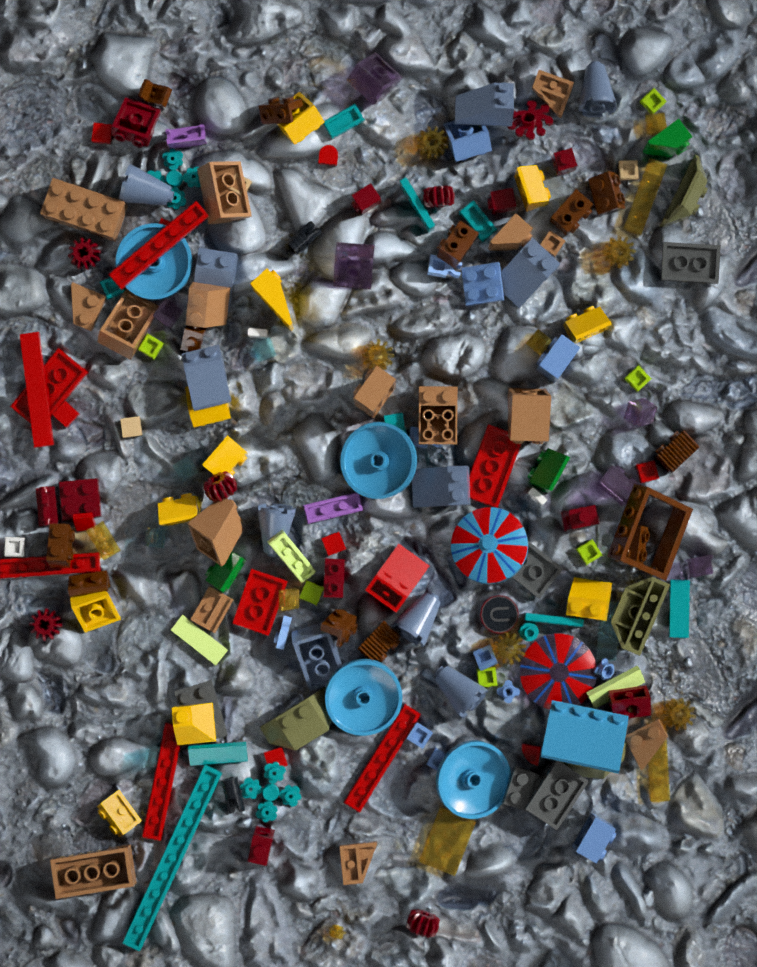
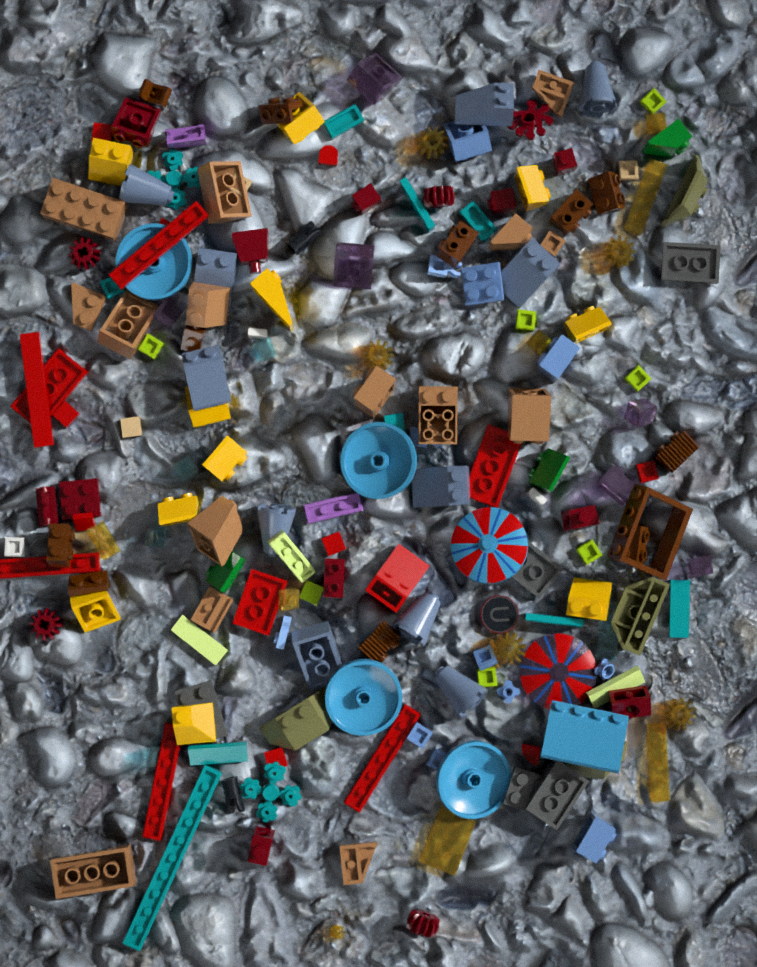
yellow bracket [97,790,142,837] -> none
dark red gear [203,471,237,502] -> none
reddish brown bracket [320,609,358,648] -> none
teal plate [517,622,539,641] -> none
medium nougat wing [625,719,668,770] -> none
none -> yellow slope [88,138,134,187]
none -> dark red torso [232,228,269,275]
none -> lime tile [515,309,536,331]

